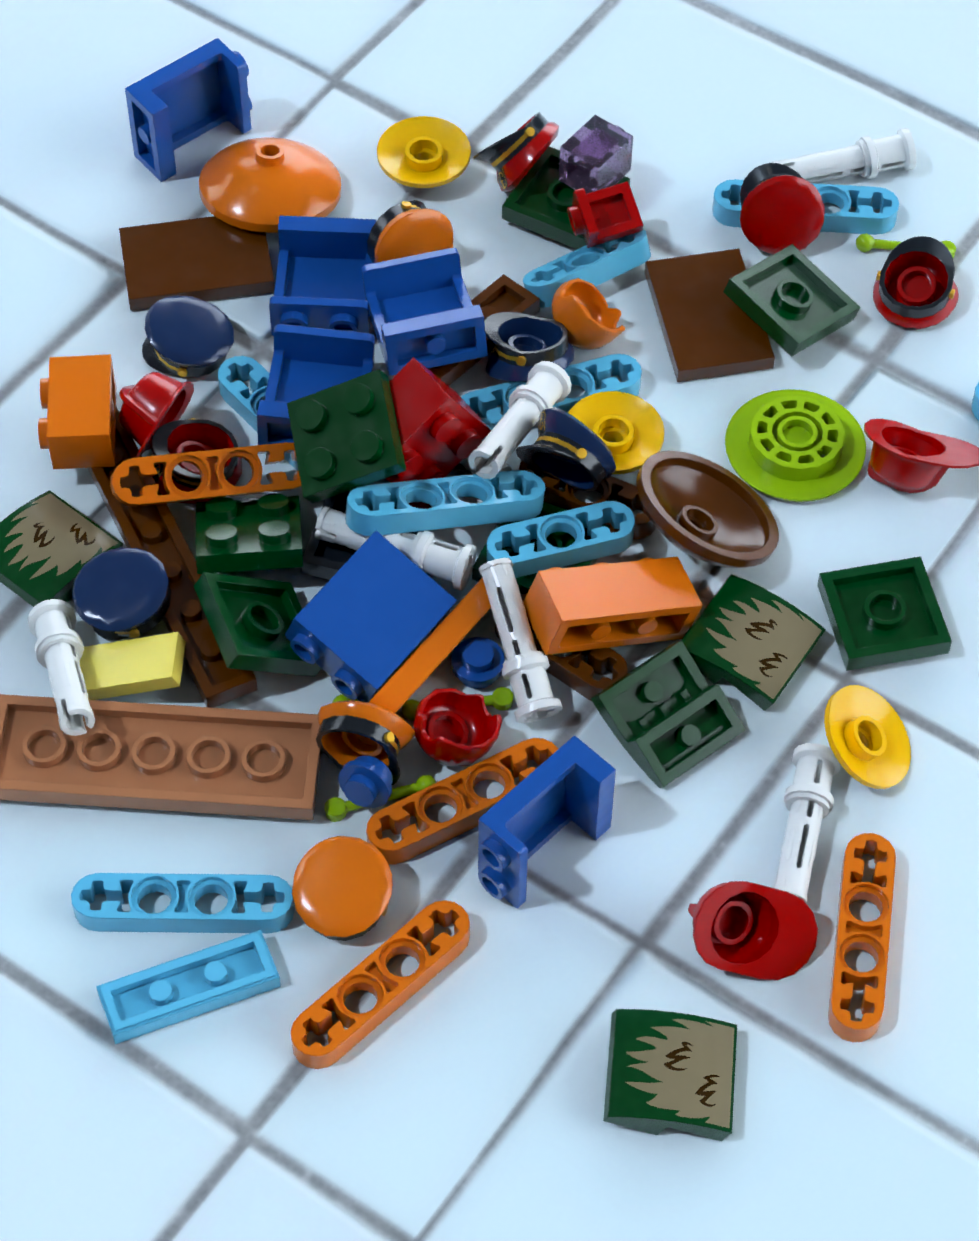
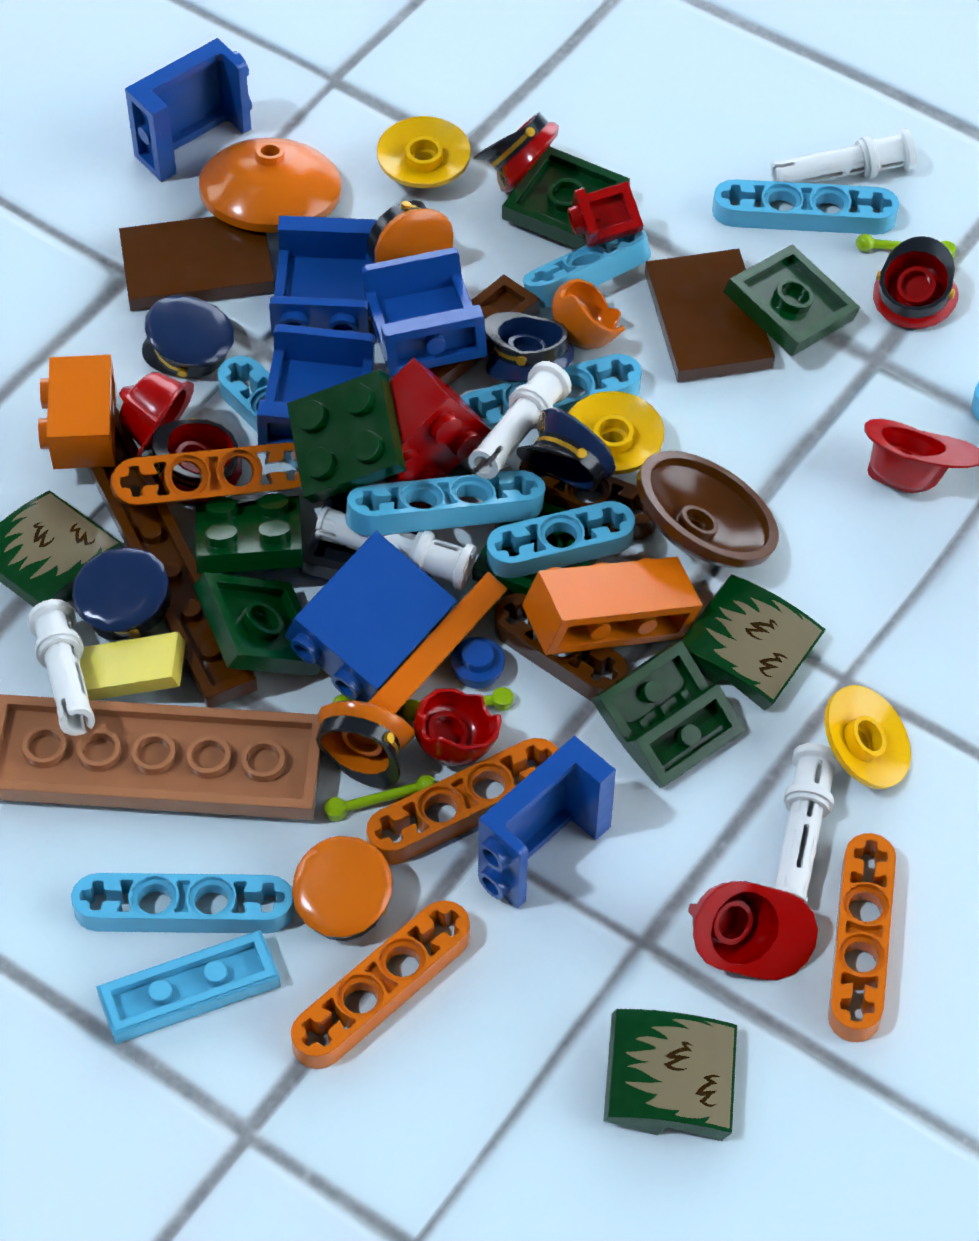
blue plate [338,755,393,808] -> none
white pin [479,558,563,723] -> none
clear purple brick [559,114,633,194] -> none
lime wheel [725,389,866,502] -> none
red piece [740,163,825,255] -> none
dark green plate [817,556,952,671] -> none

